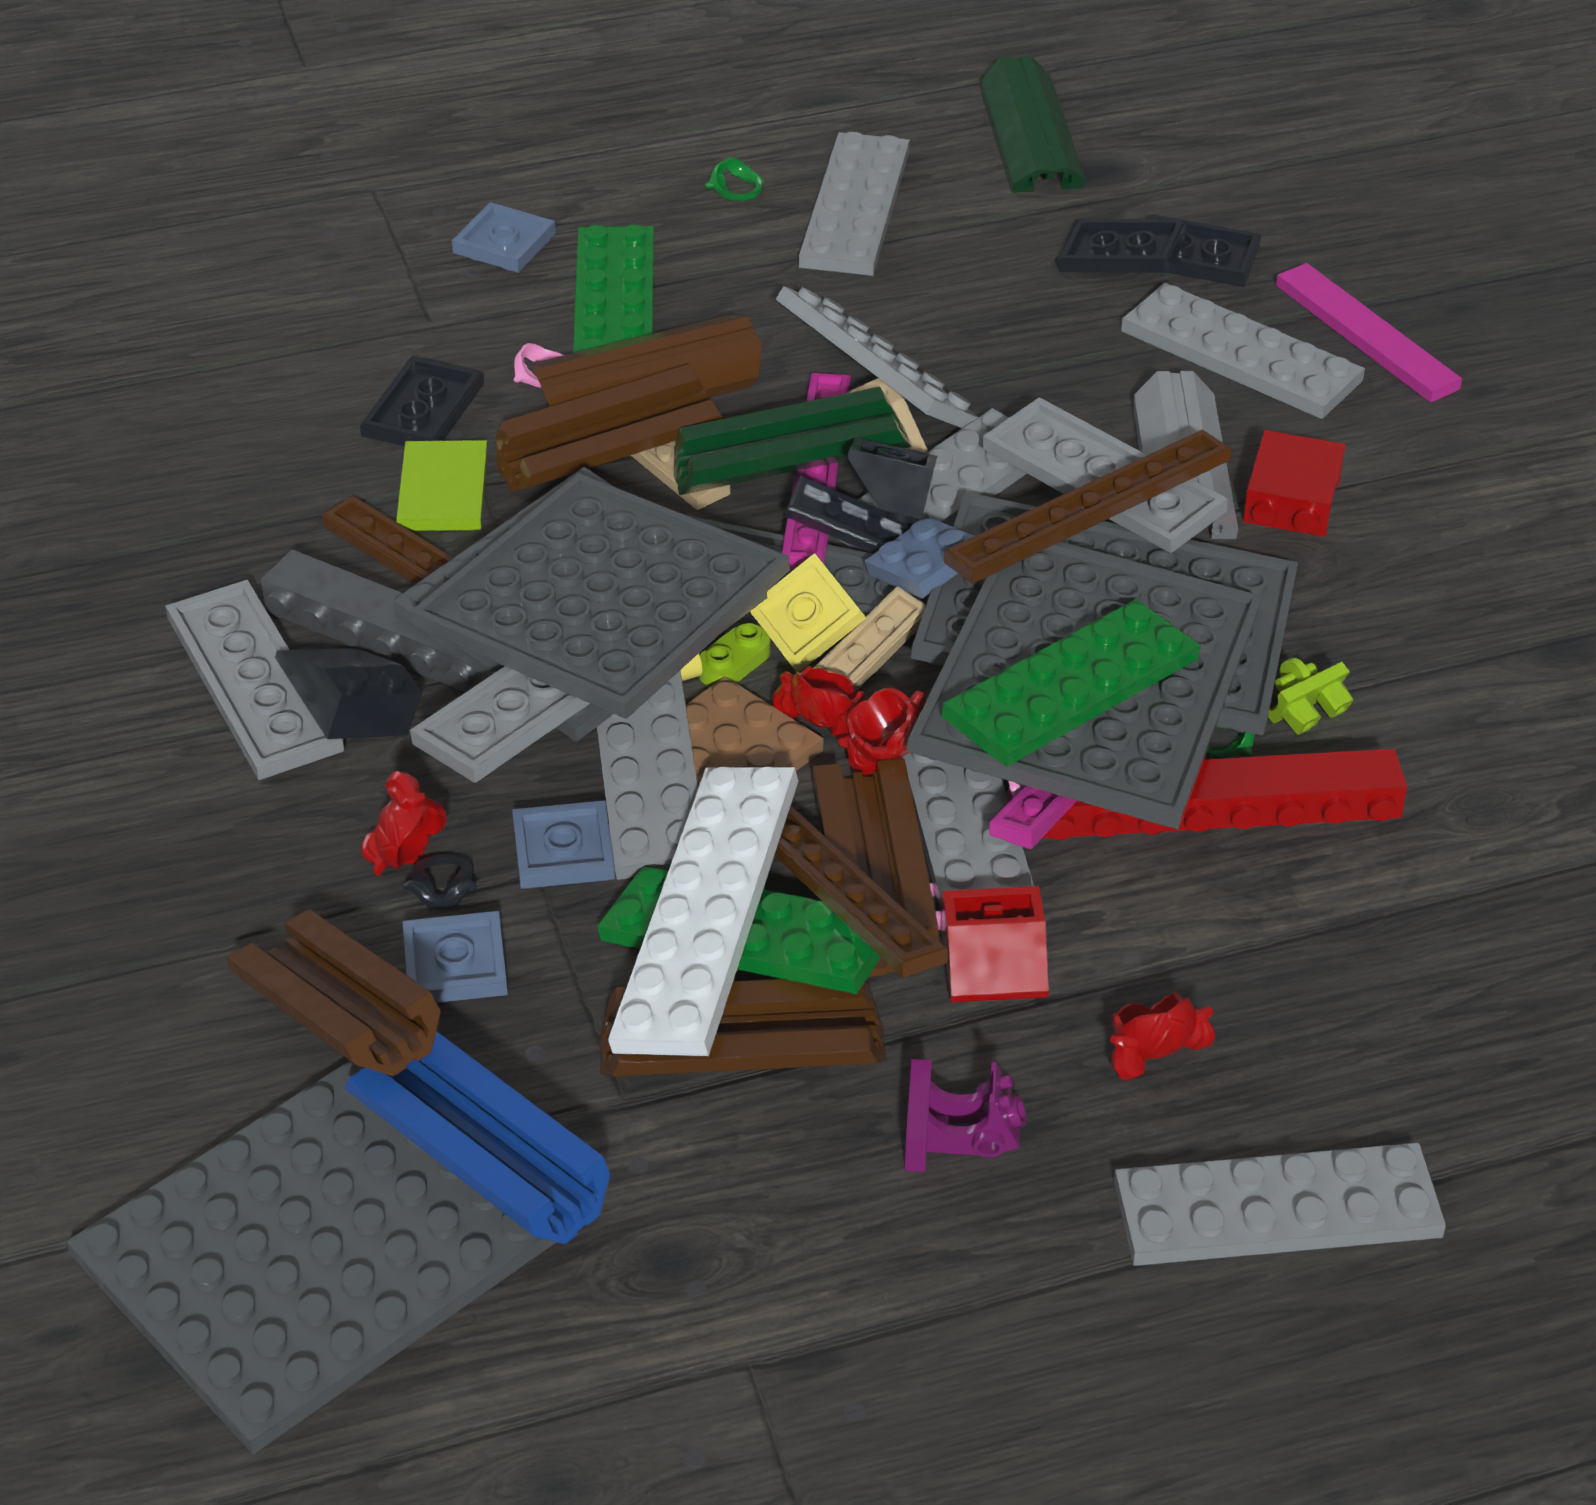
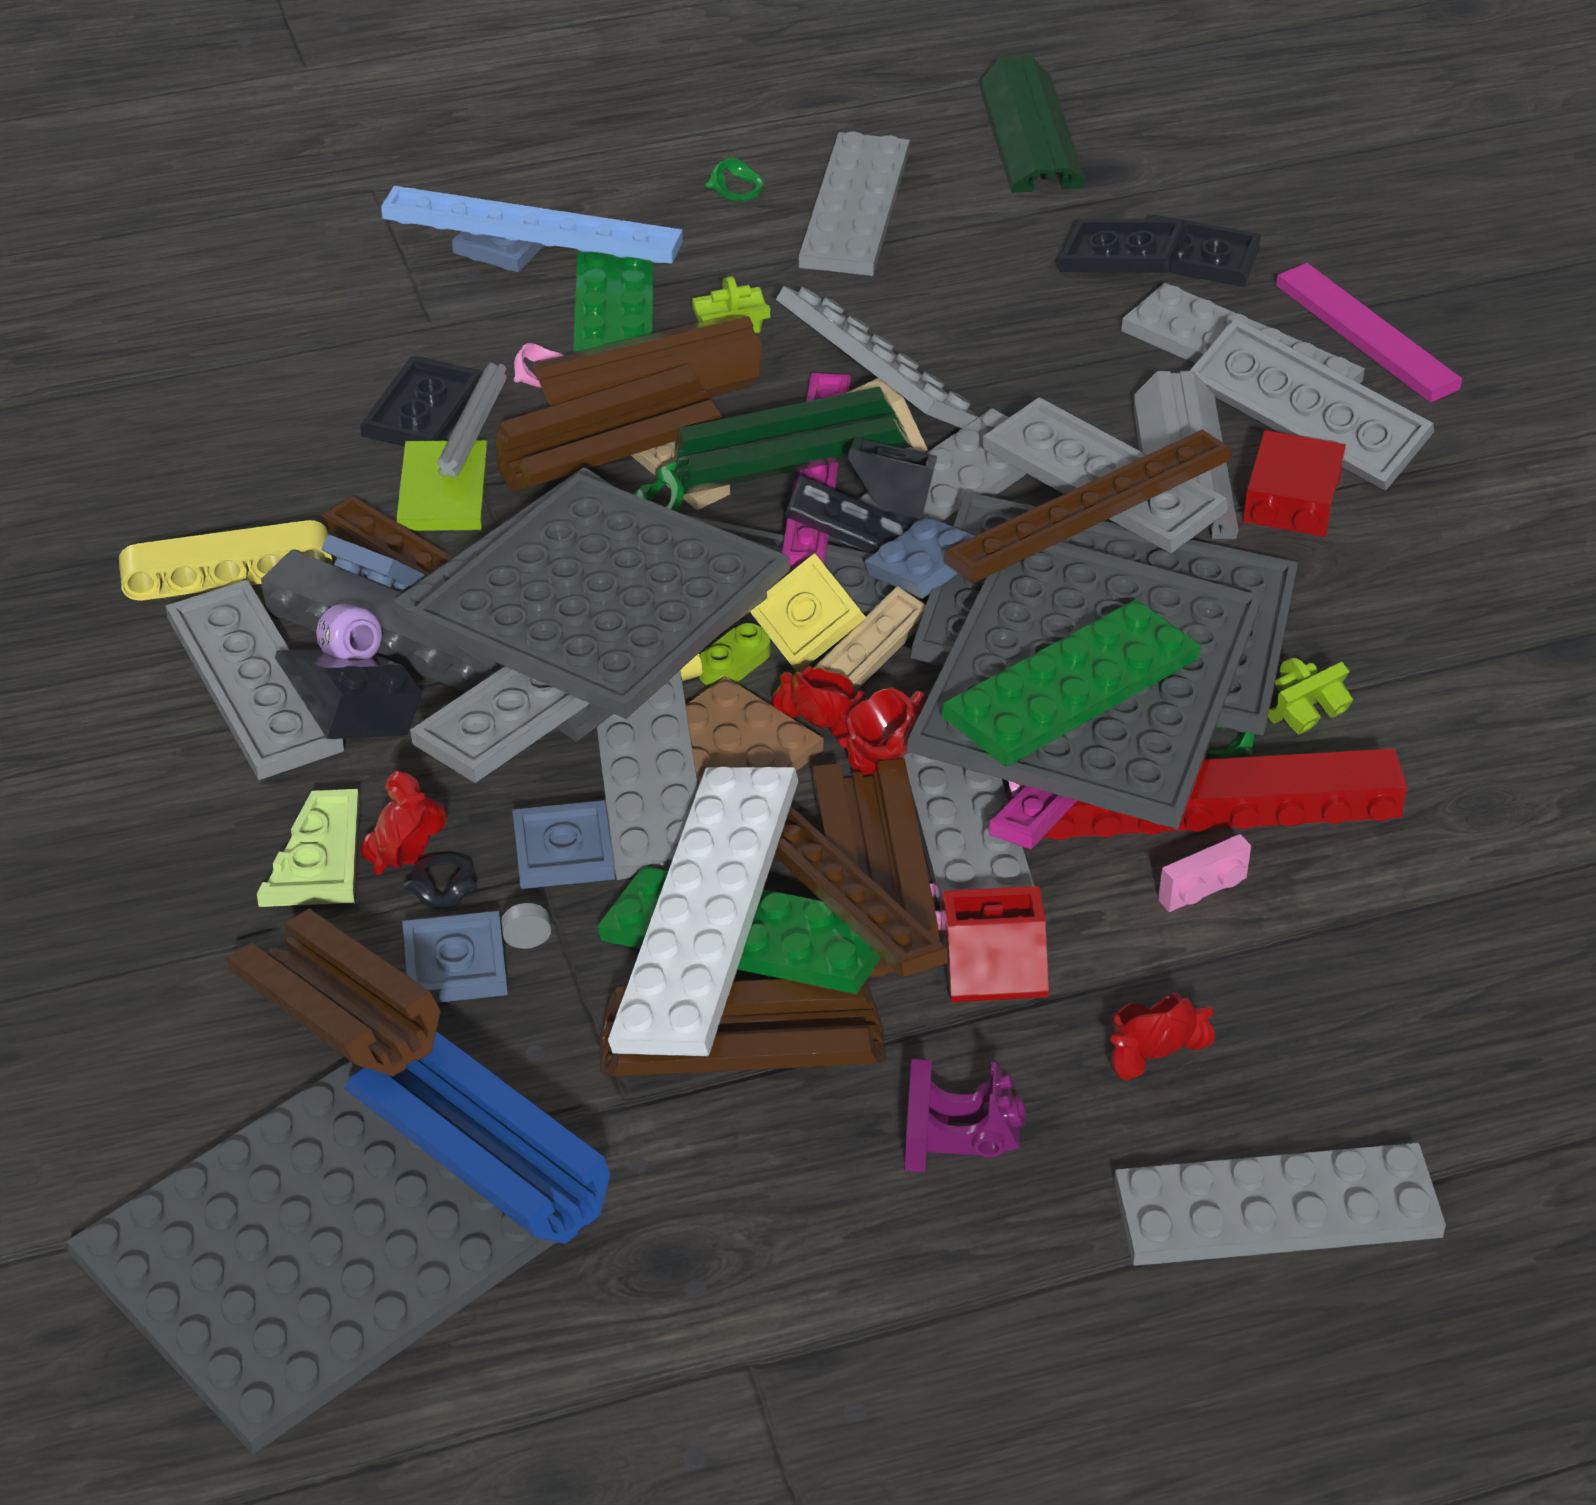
none -> light yellow beam [119,520,332,600]
none -> yellowish green wing [257,789,360,907]
none -> lavender head [316,603,382,659]
none -> sand blue plate [321,534,427,593]
none -> light blue plate [381,186,683,264]
none -> light grey axle [437,362,507,478]
none -> light grey tile [501,903,551,949]
none -> green piece [633,462,684,512]
none -> lime hips [692,276,770,333]
none -> bright pink plate [1158,834,1251,912]
none -> light grey plate [1190,318,1434,491]

